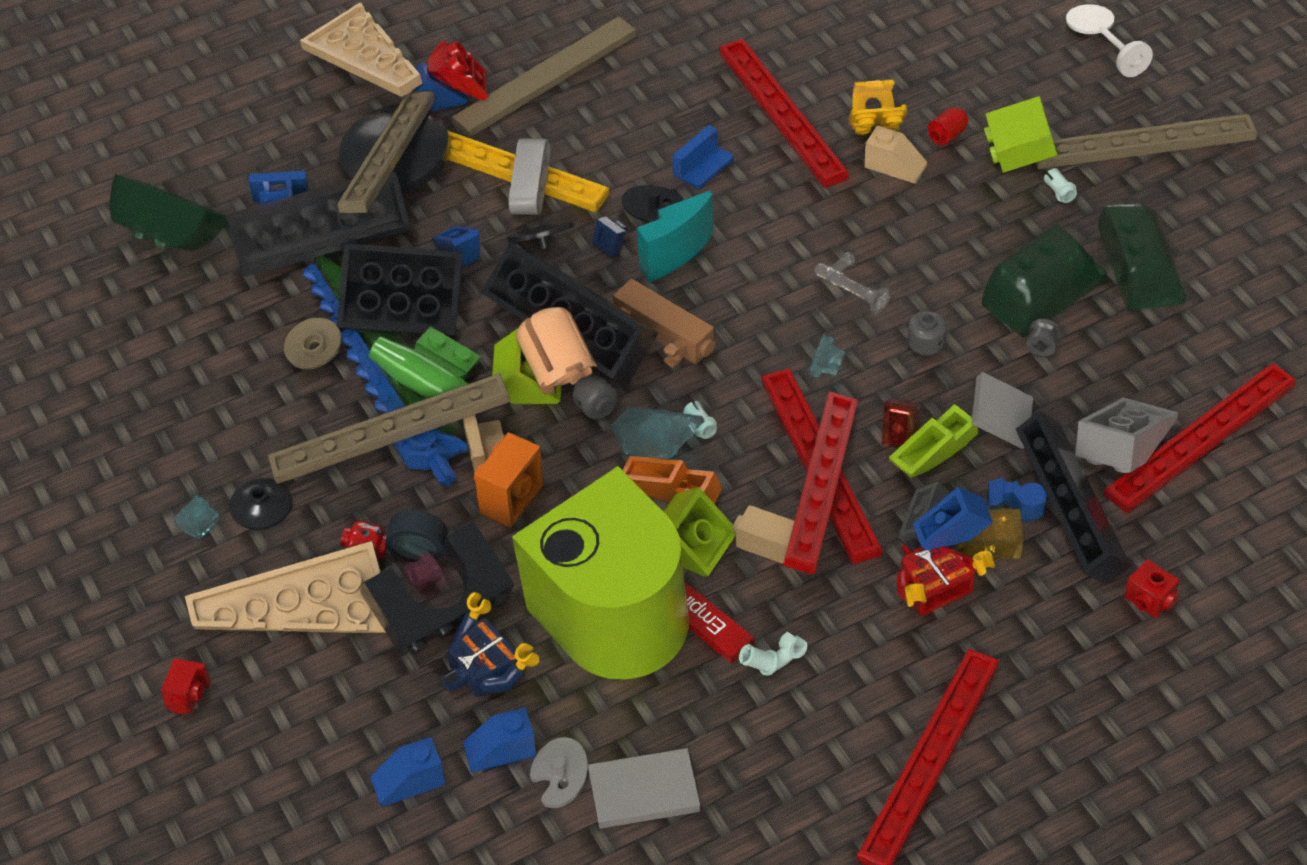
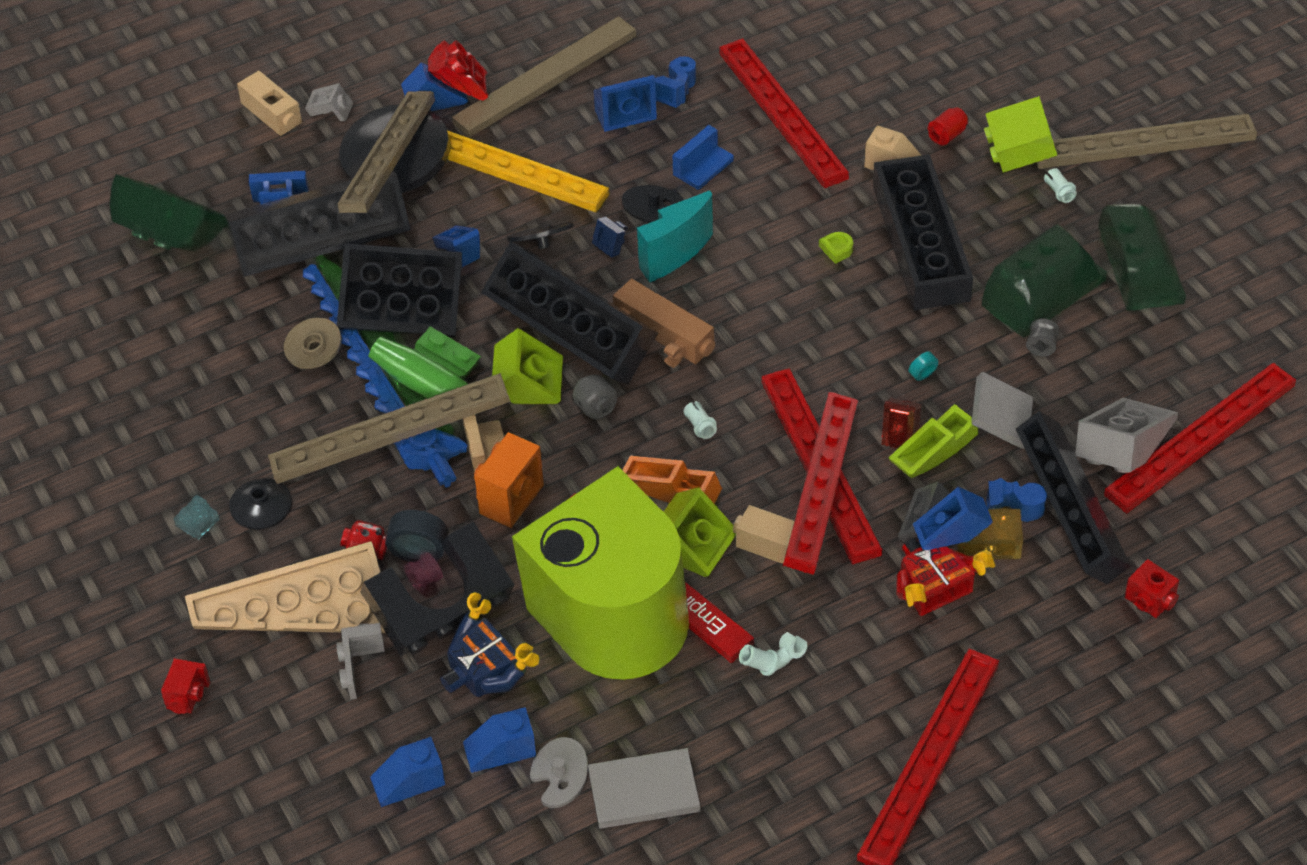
tan wing [300,2,422,97] -> none
light grey beam [509,138,550,215] -> none
light nougat cylinder [516,307,597,394] -> none
clear light blue slope [611,407,705,459] -> none
clear light blue tile [808,334,845,378] -> none
clear piece [814,252,890,315] -> none
yellow piece [848,79,907,135] -> none
dark grey head [907,311,947,355] -> none
white piece [1066,4,1153,77] -> none
none -> tan brick [237,71,302,136]
none -> light grey bracket [305,83,353,121]
none -> light grey bracket [336,623,385,700]
none -> blue slope [594,75,657,132]
none -> blue leg [655,56,696,108]
none -> lime tile [819,232,853,264]
none -> black brick [873,154,973,310]
none -> teal tile [908,351,939,381]

